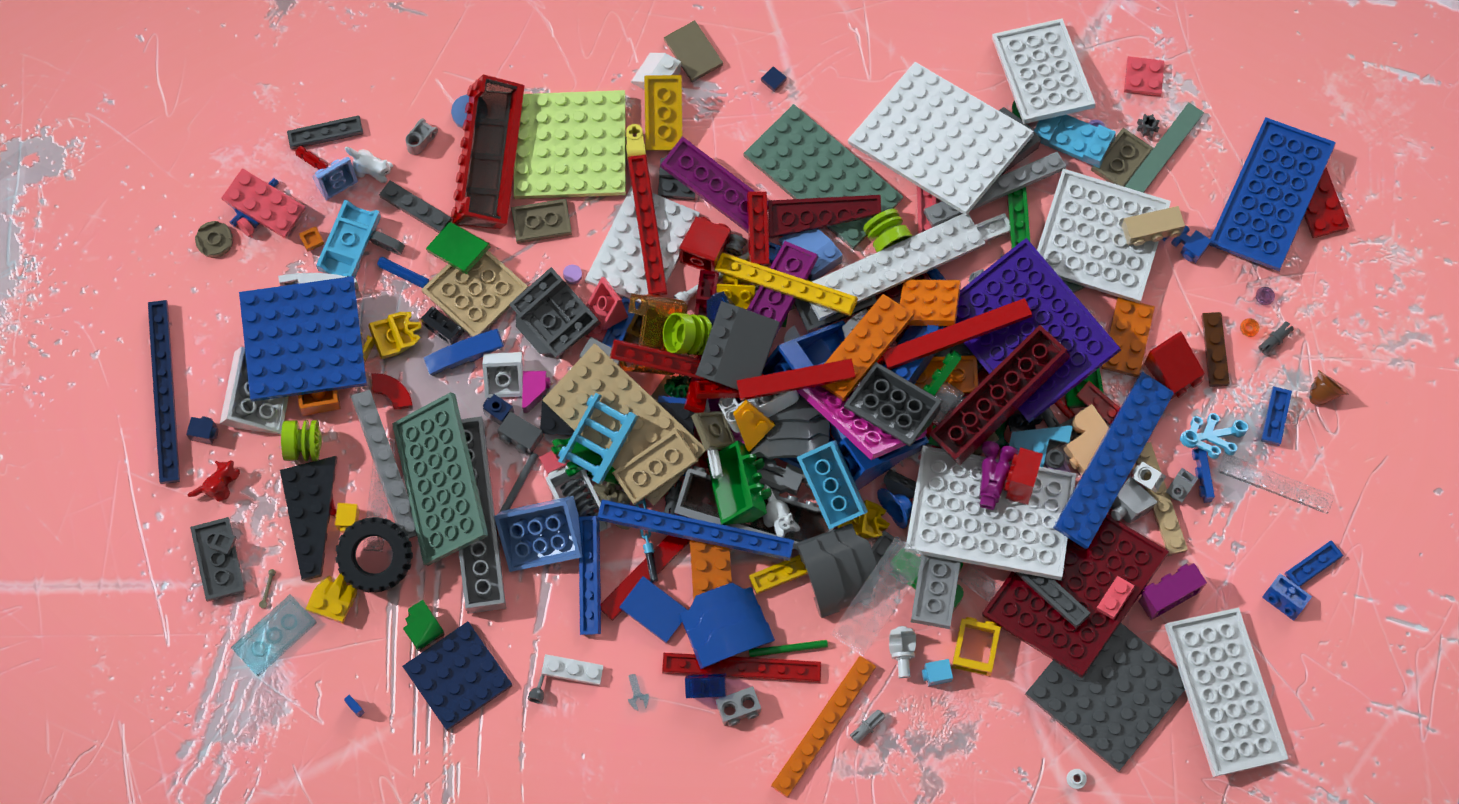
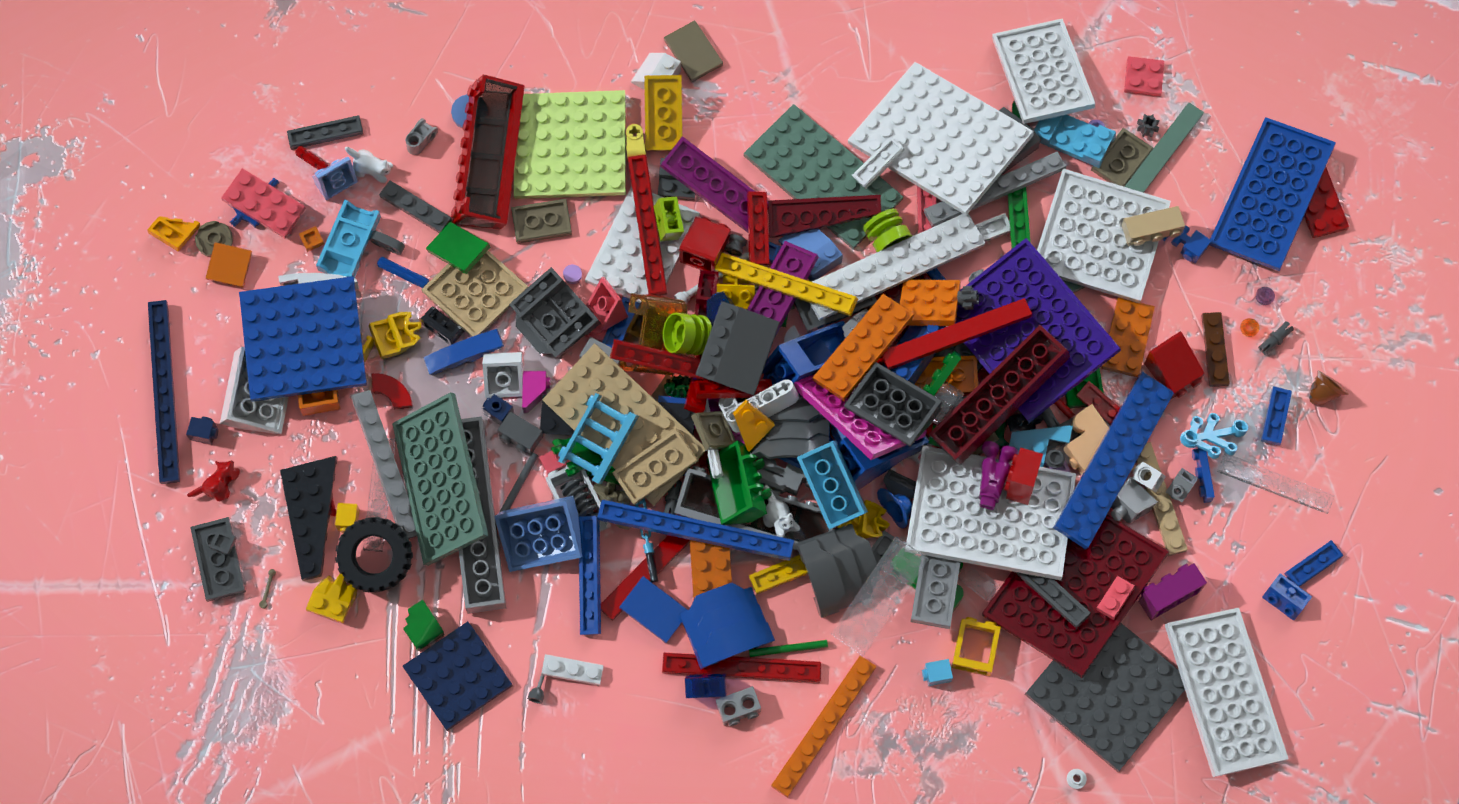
clear light blue tile [231,594,317,676] -> none
coral tile [237,217,254,236] -> none
lime wheel [281,420,322,461] -> none
blue tile [344,694,365,717] -> none
clear light blue bar [628,674,649,712] -> none
red tile [736,358,856,401] -> none
dark blue tile [761,66,787,92] -> none
light grey axle [850,710,885,744] -> none
white piece [889,626,916,678] -> none
none -> light orange wing [147,216,200,252]
none -> orange tile [206,242,252,288]
none -> lime brick [654,197,684,241]
none -> white tile [852,136,905,189]
none -> dark grey gear [957,286,979,310]

